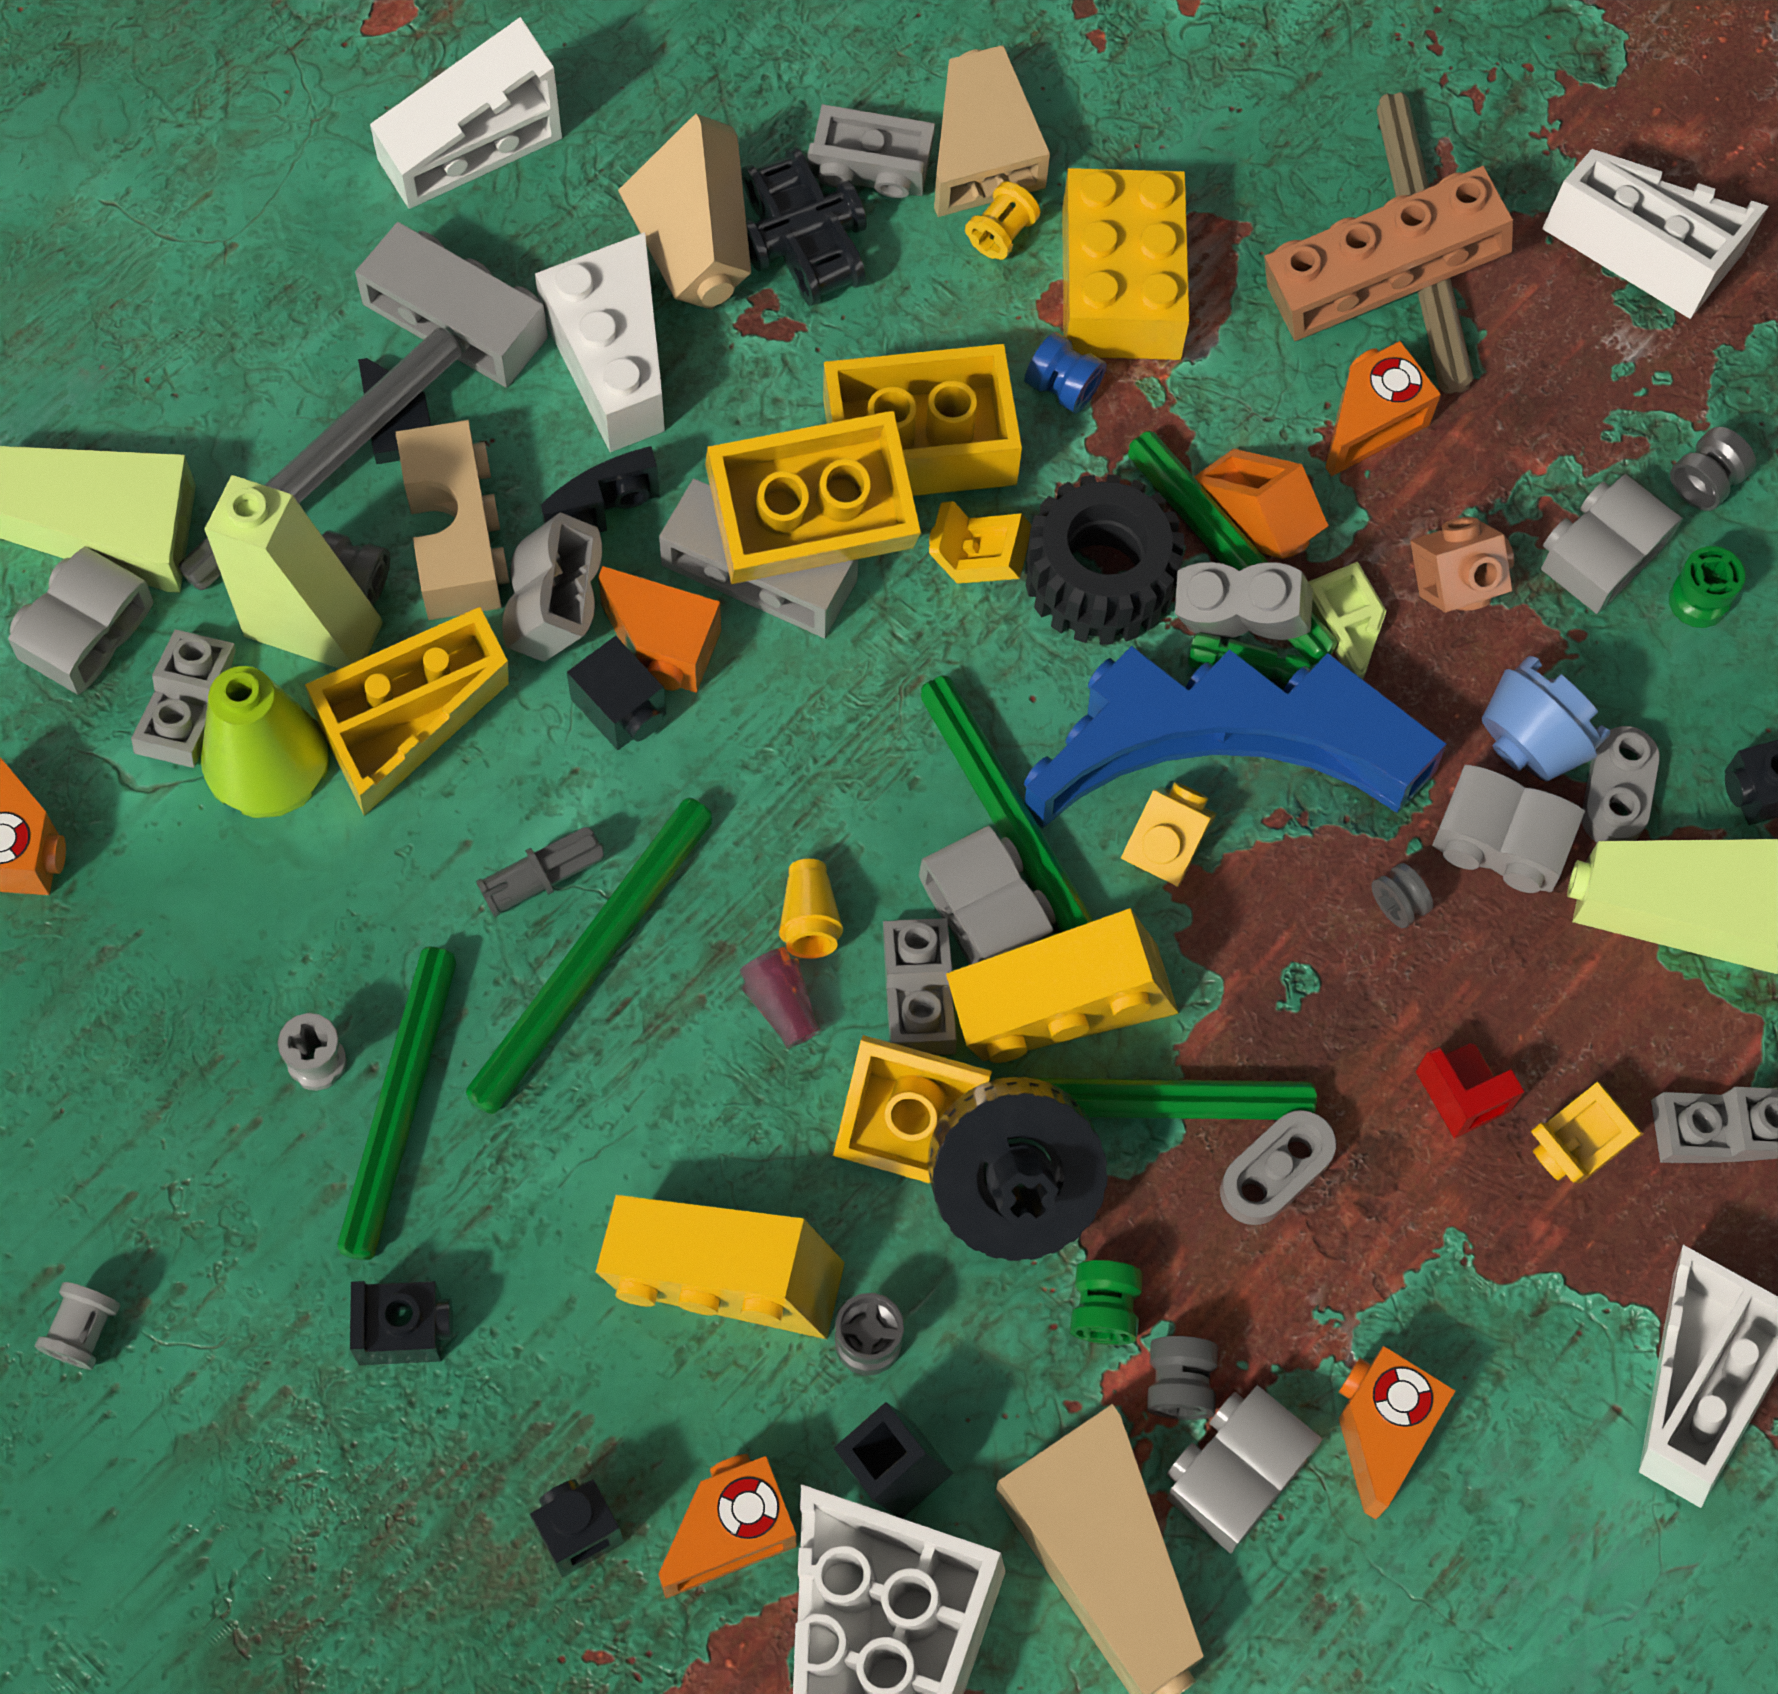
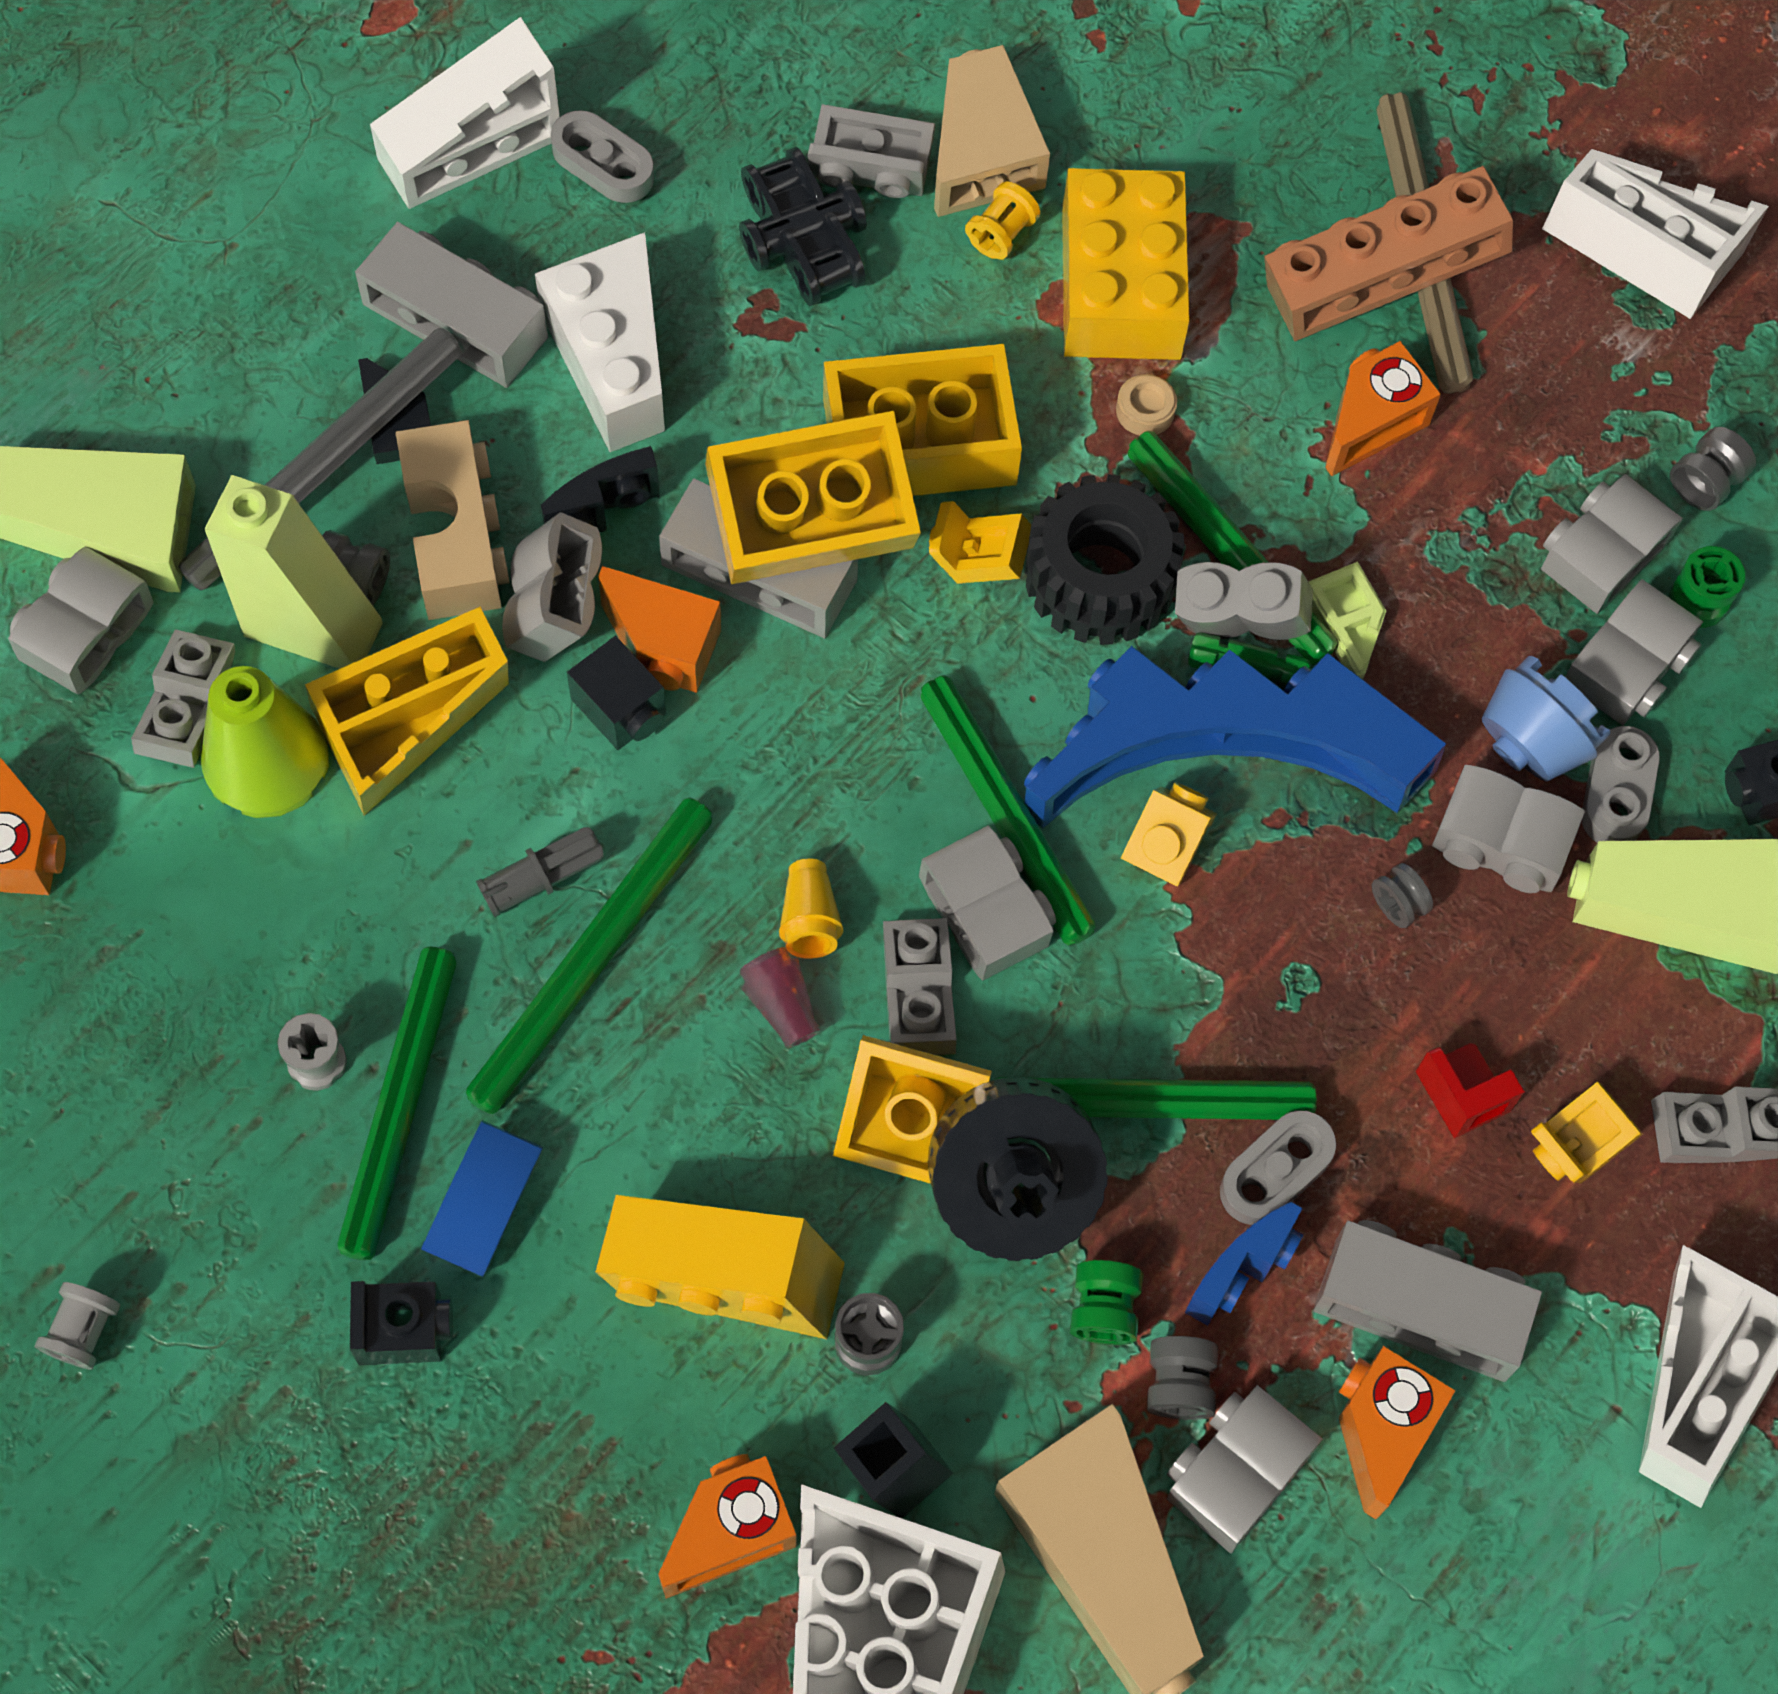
black brick [529,1479,624,1578] -> none
tan slope [618,113,751,310] -> none
yellow wedge [946,908,1179,1063] -> none
blue wheel [1024,332,1107,414] -> none
orange slope [1194,449,1328,559] -> none
nougat brick [1410,517,1514,613] -> none
none -> blue slope [421,1120,543,1277]
none -> light grey plate [551,111,654,203]
none -> tan tile [1116,374,1177,436]
none -> blue slope [1185,1202,1304,1326]
none -> light grey brick [1313,1220,1542,1382]
none -> light grey brick [1565,579,1703,726]

